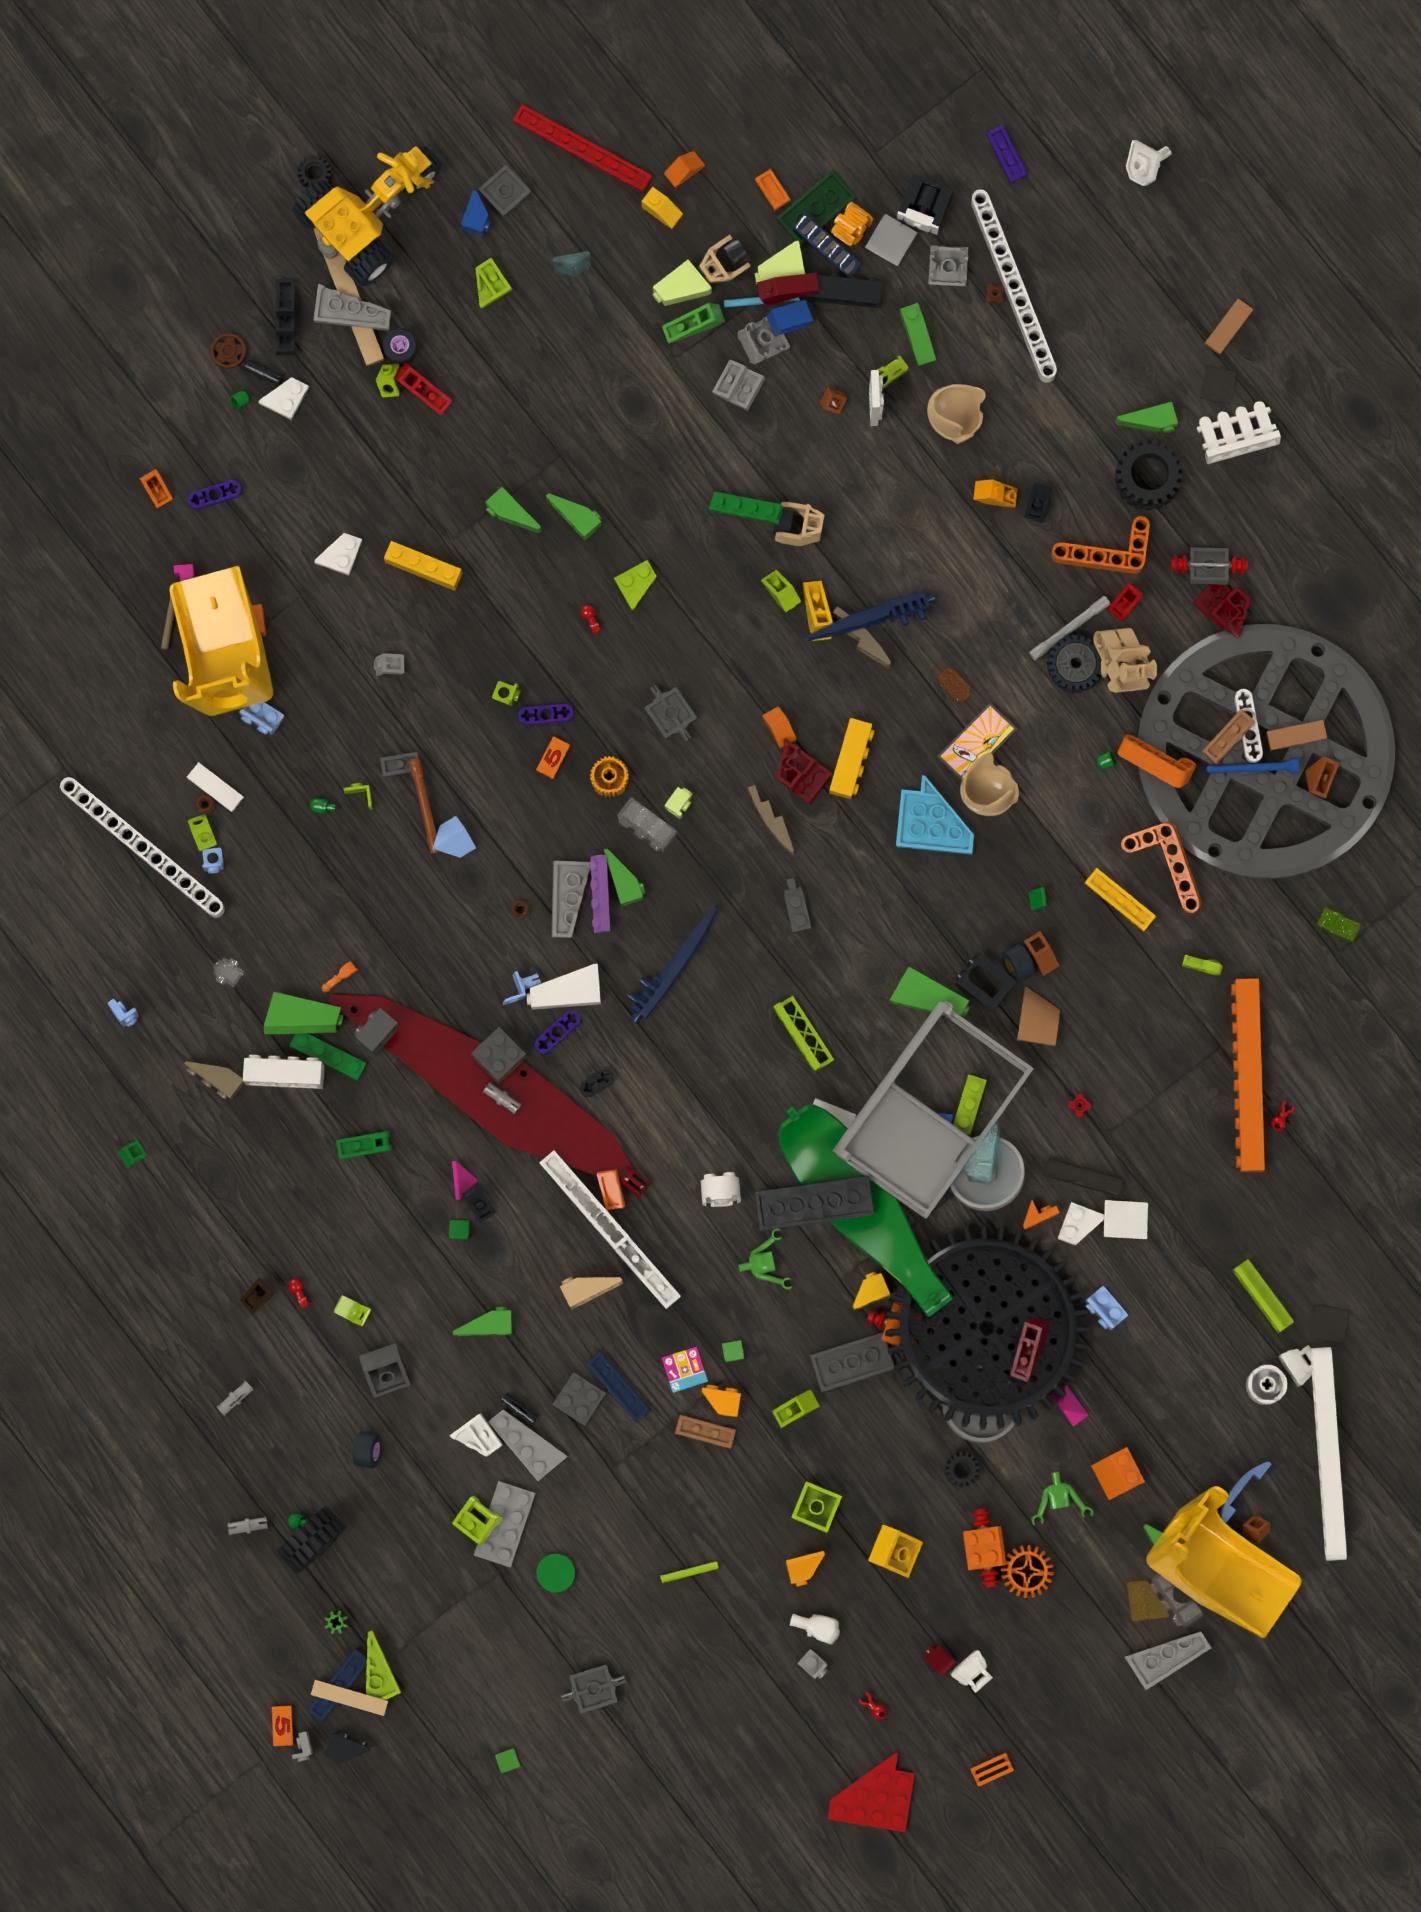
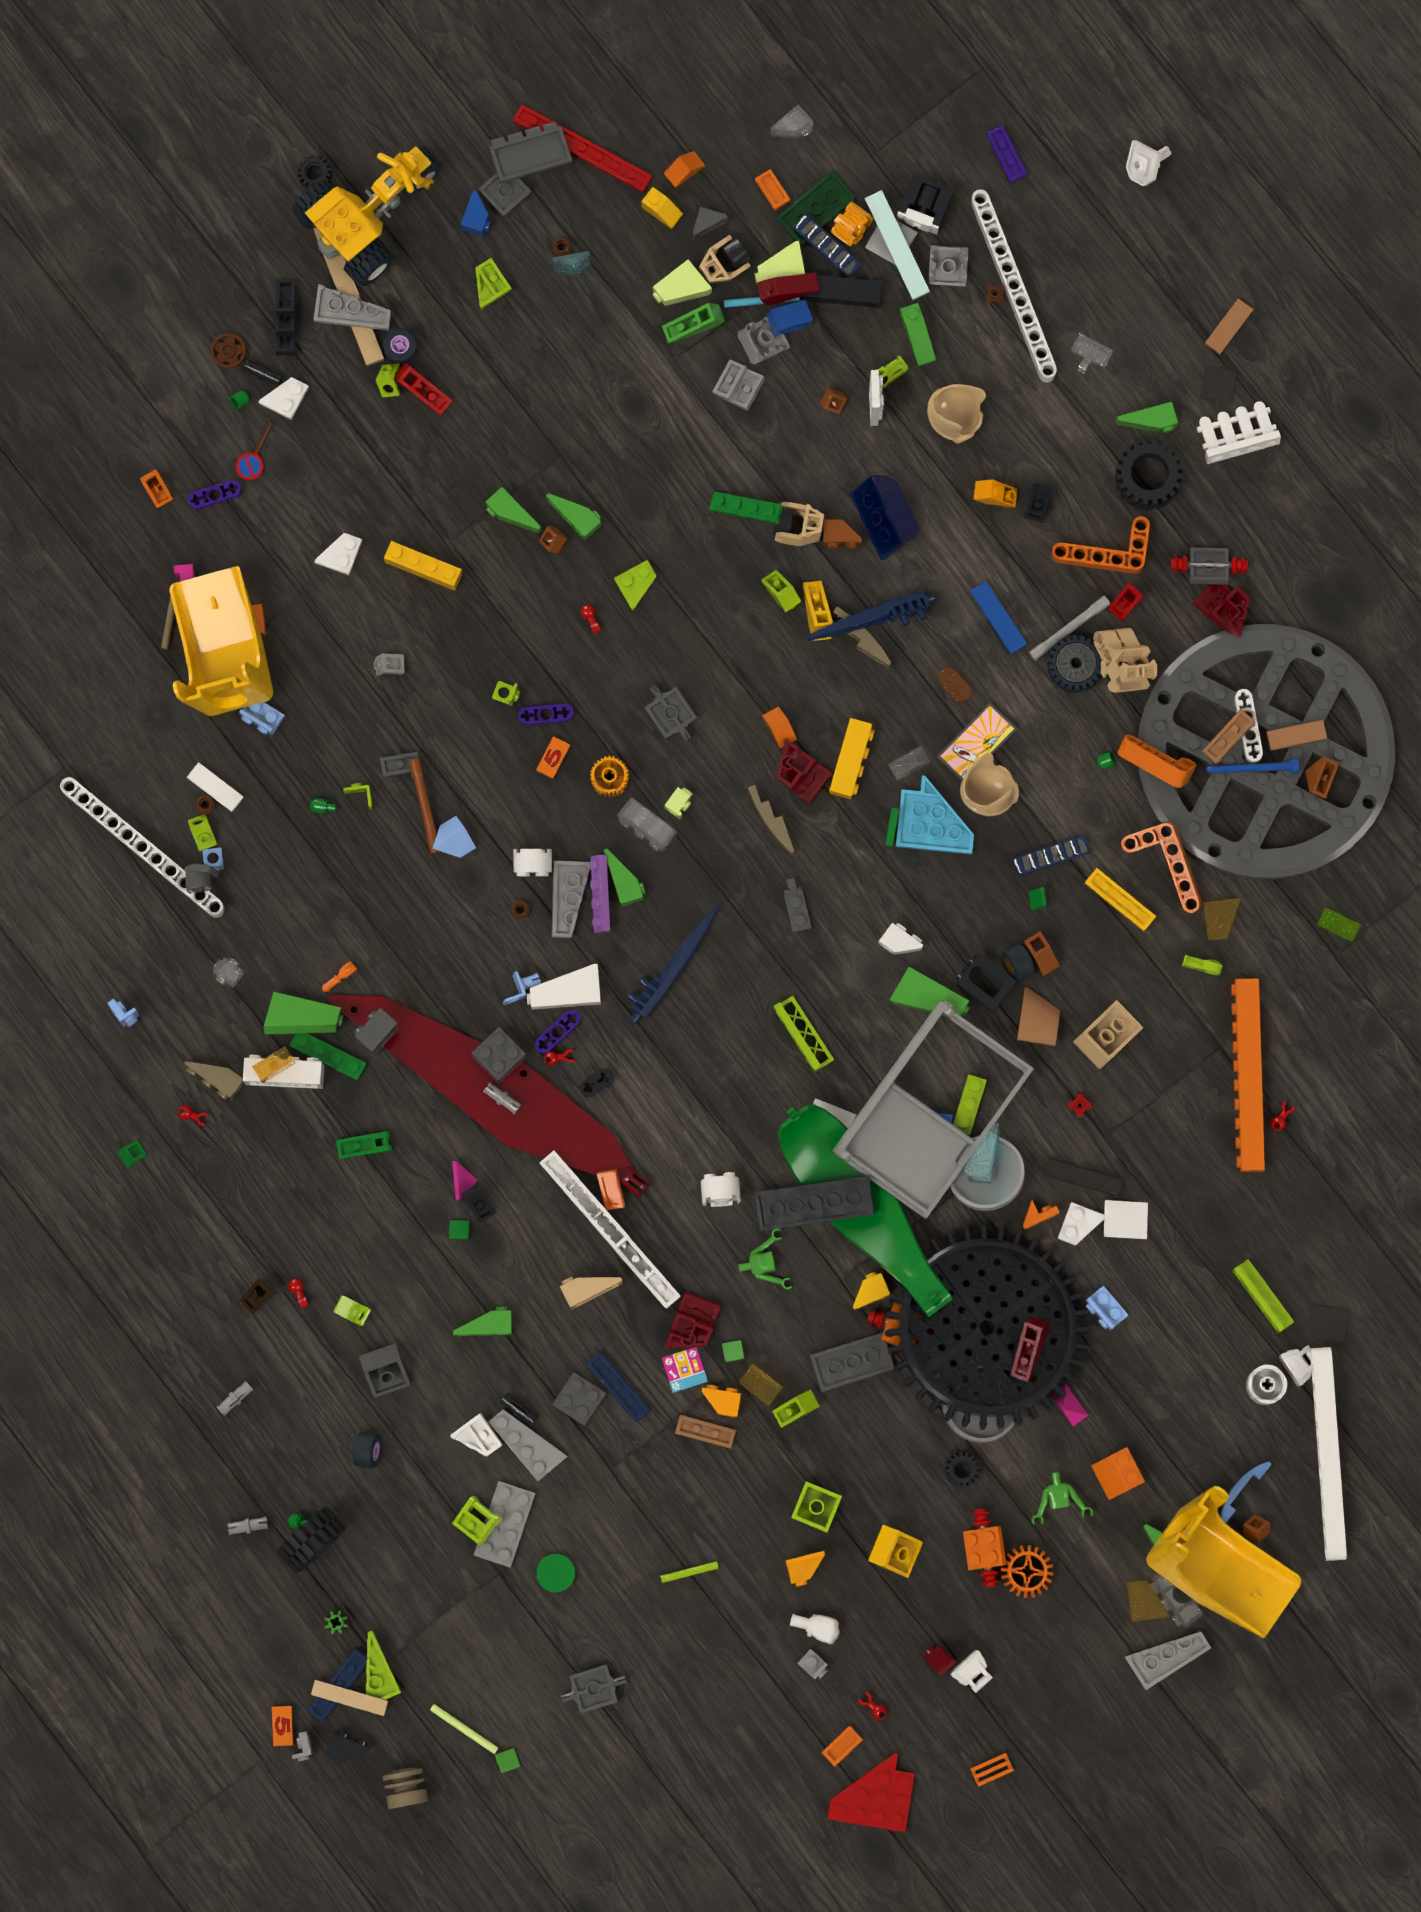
none -> red arm [177,1105,208,1126]
none -> dark grey piece [185,864,219,892]
none -> piece [235,421,272,481]
none -> clear yellow panel [252,1046,295,1083]
none -> dark tan wheel [382,1767,428,1809]
none -> yellowish green bar [430,1704,498,1754]
none -> dark grey hinge [489,122,572,184]
none -> white brick [513,849,552,877]
none -> dark orange slope [539,526,567,553]
none -> red arm [544,1049,574,1066]
none -> reddish brown plate [552,238,571,257]
none -> dark red slope [664,1291,721,1349]
none -> dark grey slope [693,207,728,240]
none -> clear yellow panel [739,1363,783,1406]
none -> clear slope [770,104,813,138]
none -> orange tile [821,1725,863,1767]
none -> dark orange slope [823,520,862,549]
none -> clear blue windscreen [850,475,920,560]
none -> light aqua tile [865,190,930,300]
none -> white slope [878,923,923,955]
none -> green tile [885,808,899,846]
none -> clear slope [888,746,931,781]
none -> blue tile [970,581,1027,655]
none -> tile [1012,834,1091,877]
none -> clear plate [1071,333,1113,374]
none -> tan slope [1073,1000,1143,1069]
none -> clear yellow wing [1203,898,1240,941]

